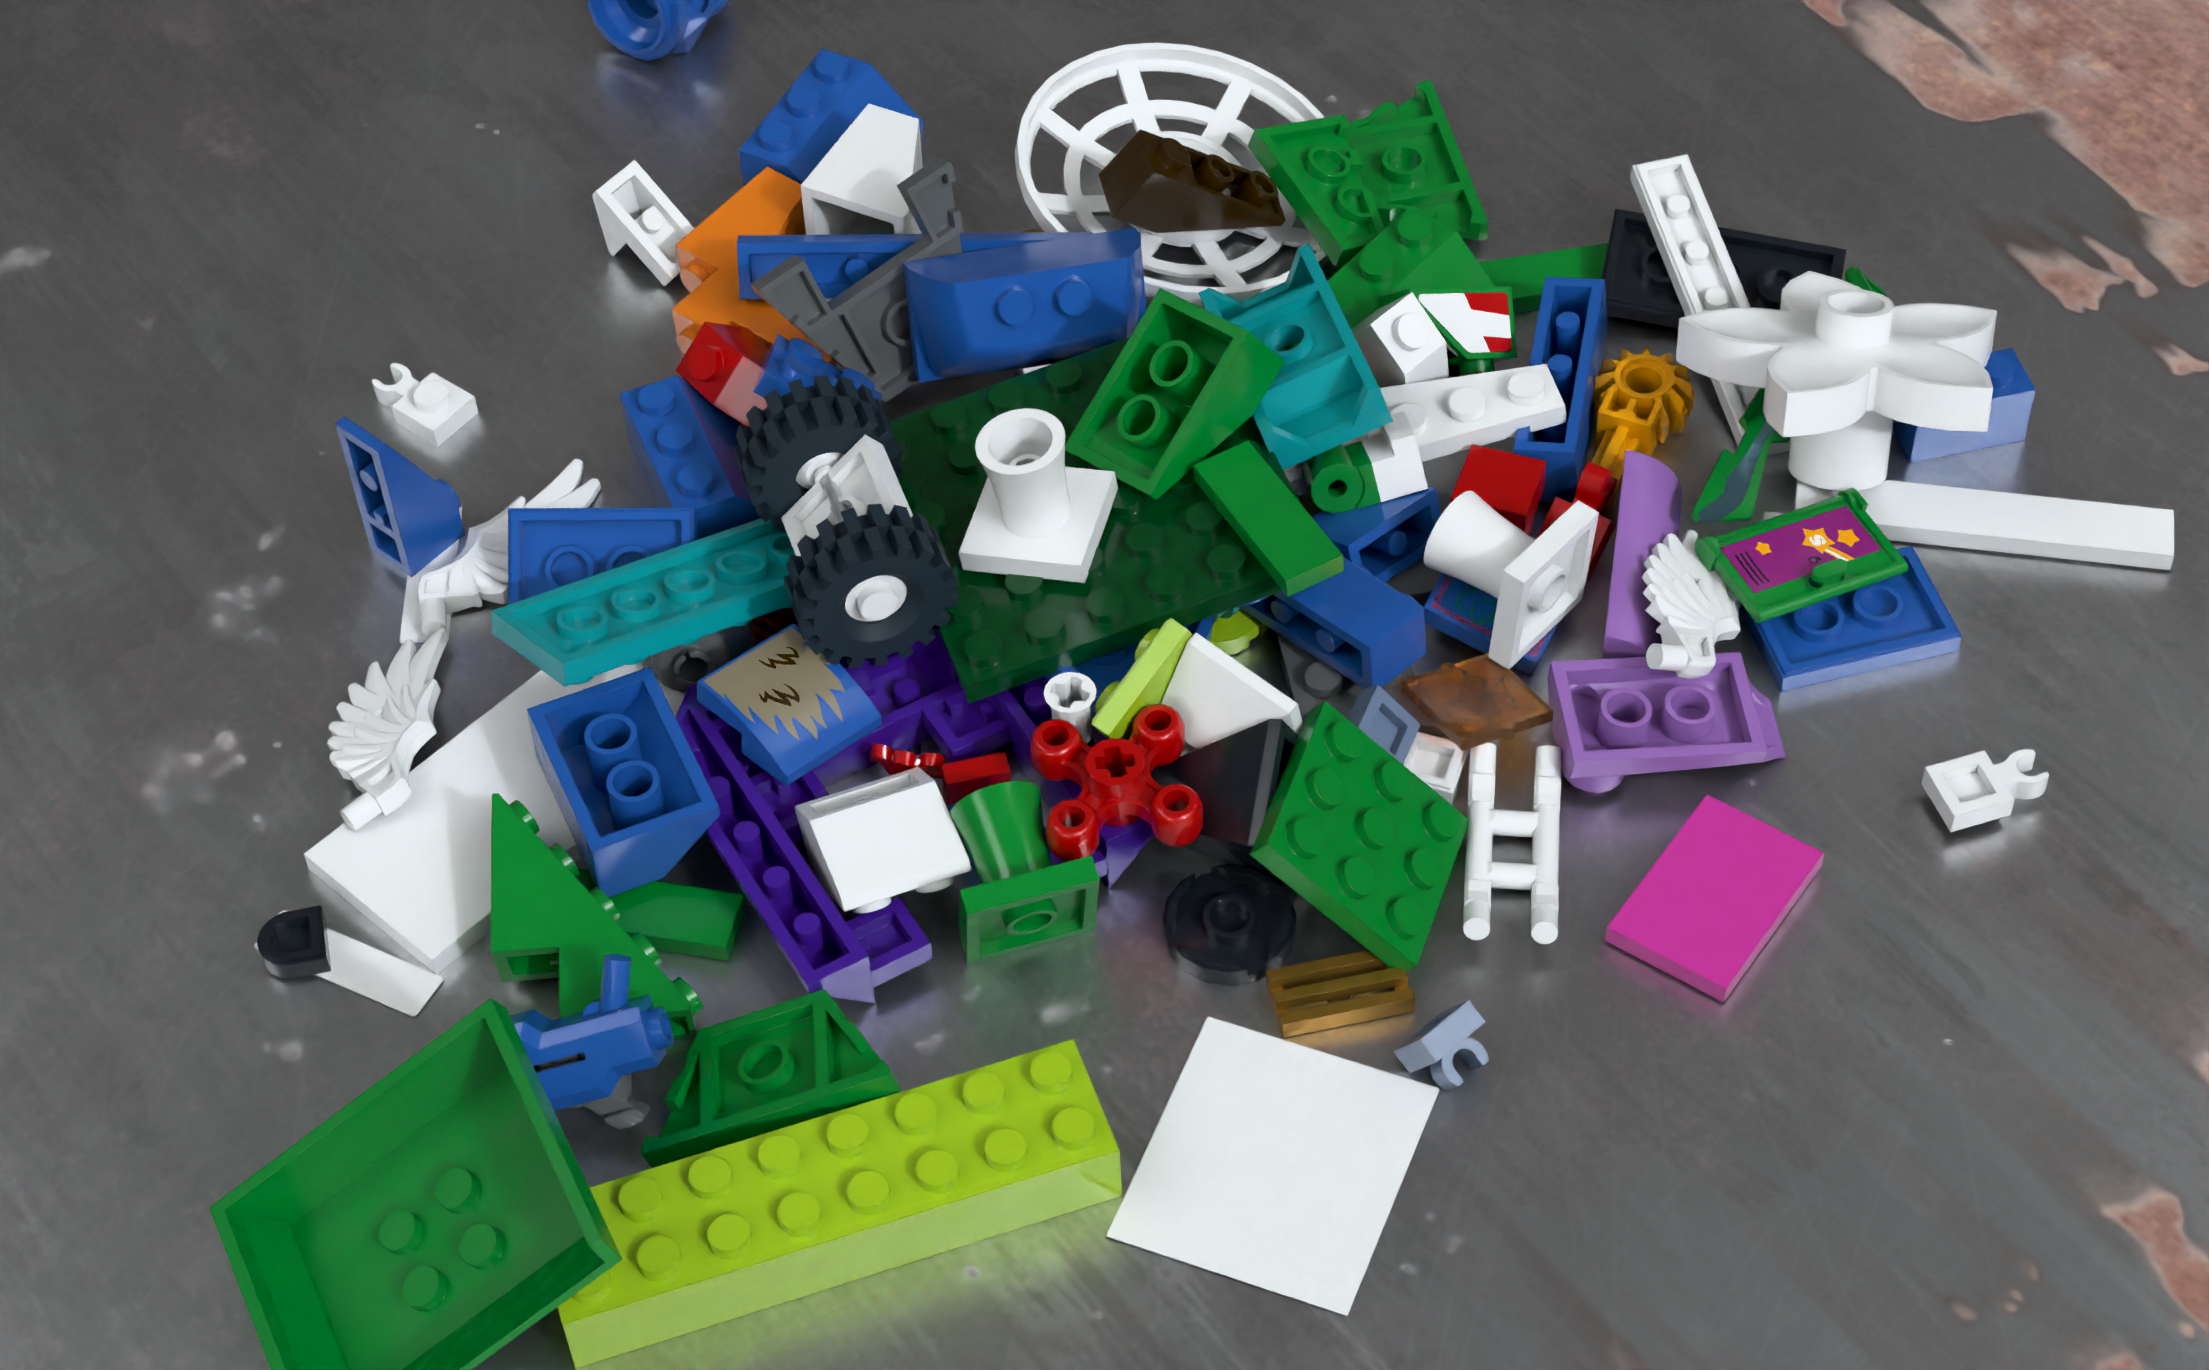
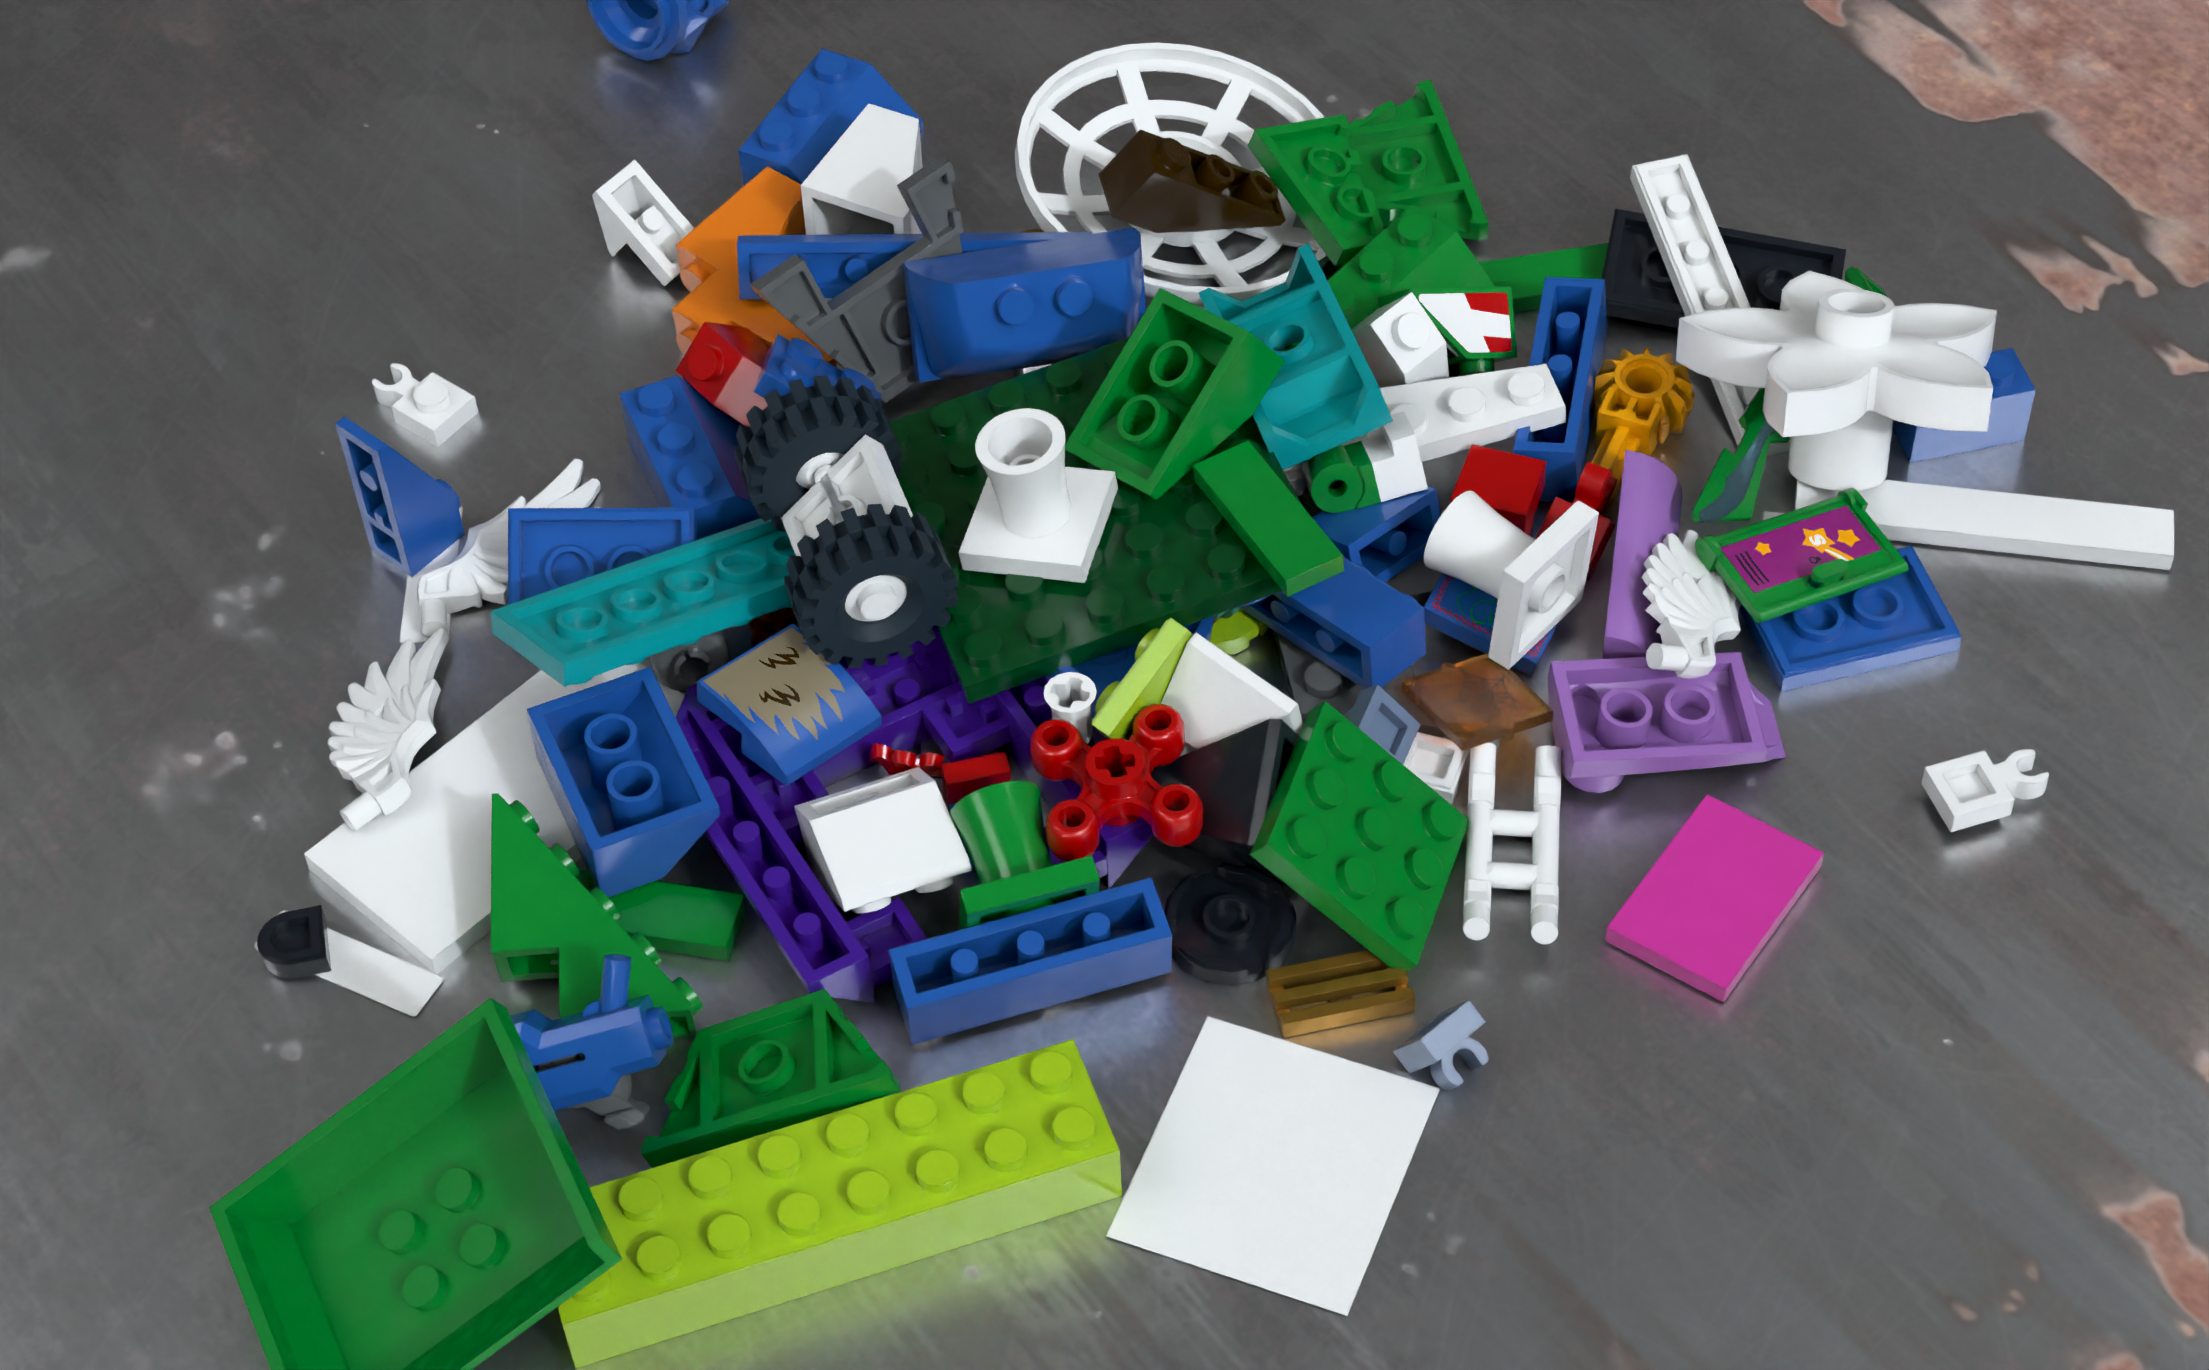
none -> blue brick [889,877,1172,1045]

